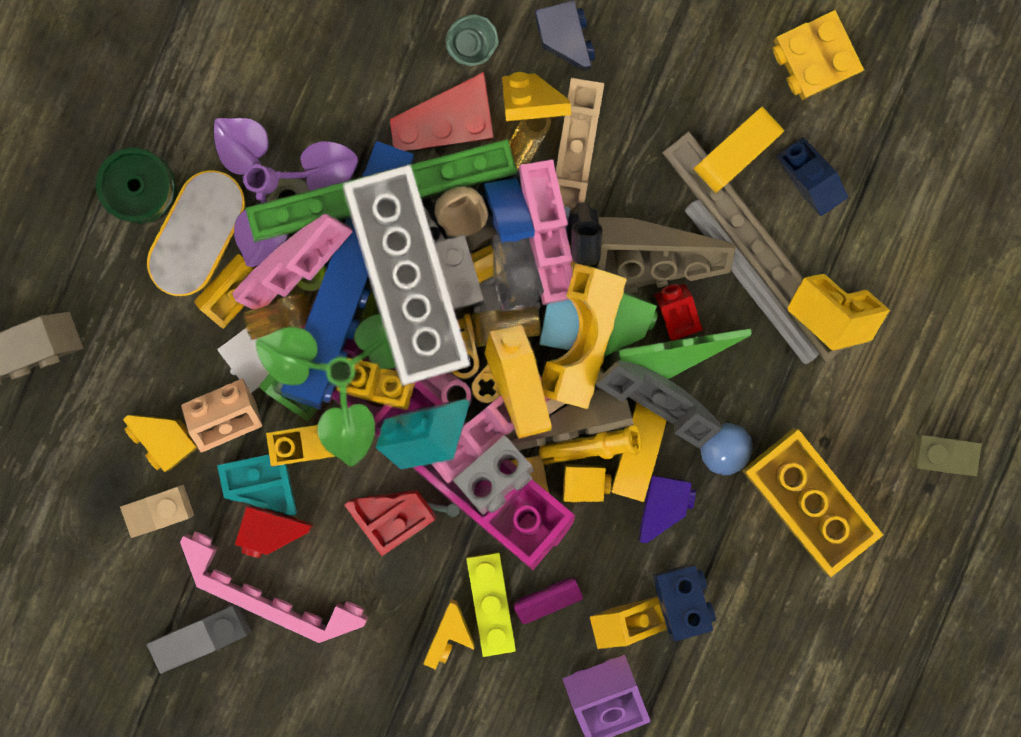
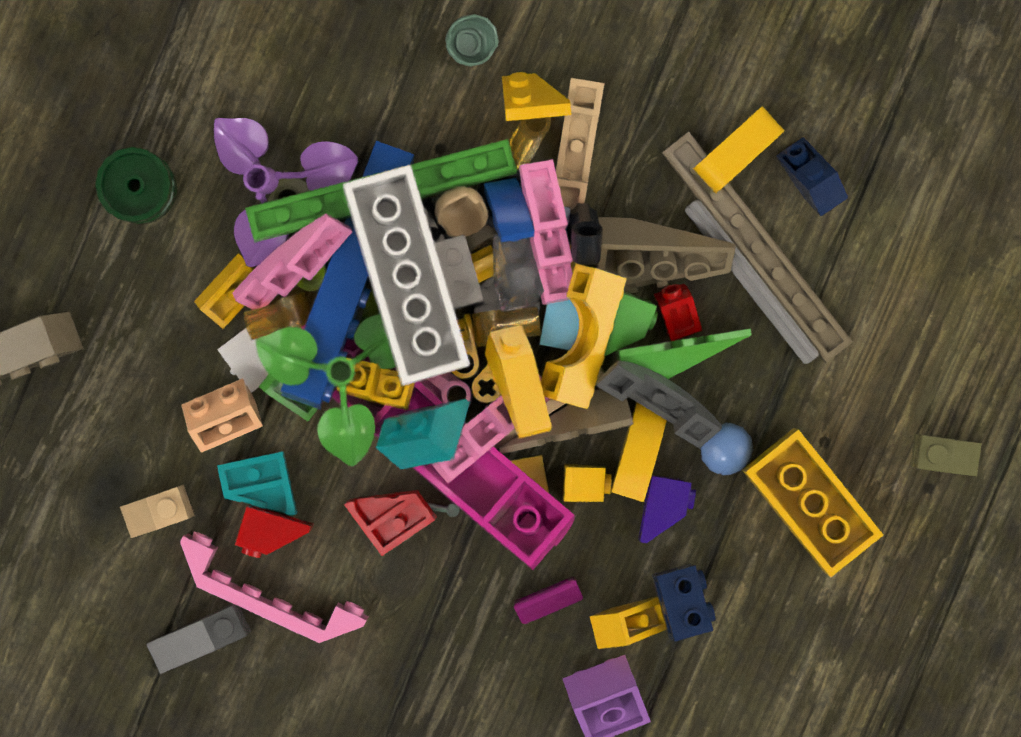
yellow slope [123,414,198,472] -> none
flat silver tile [147,170,246,296] -> none
yellow slope [266,424,335,466] -> none
wing [390,72,494,152] -> none
yellow slope [424,599,475,670] -> none
light grey brick [453,435,534,515] -> none
neon yellow plate [466,552,516,657] -> none
slope [535,0,595,72] -> none
yellow pin [539,425,641,465] -> none
yellow plate [772,10,864,101] -> none
yellow panel [788,274,890,351] -> none

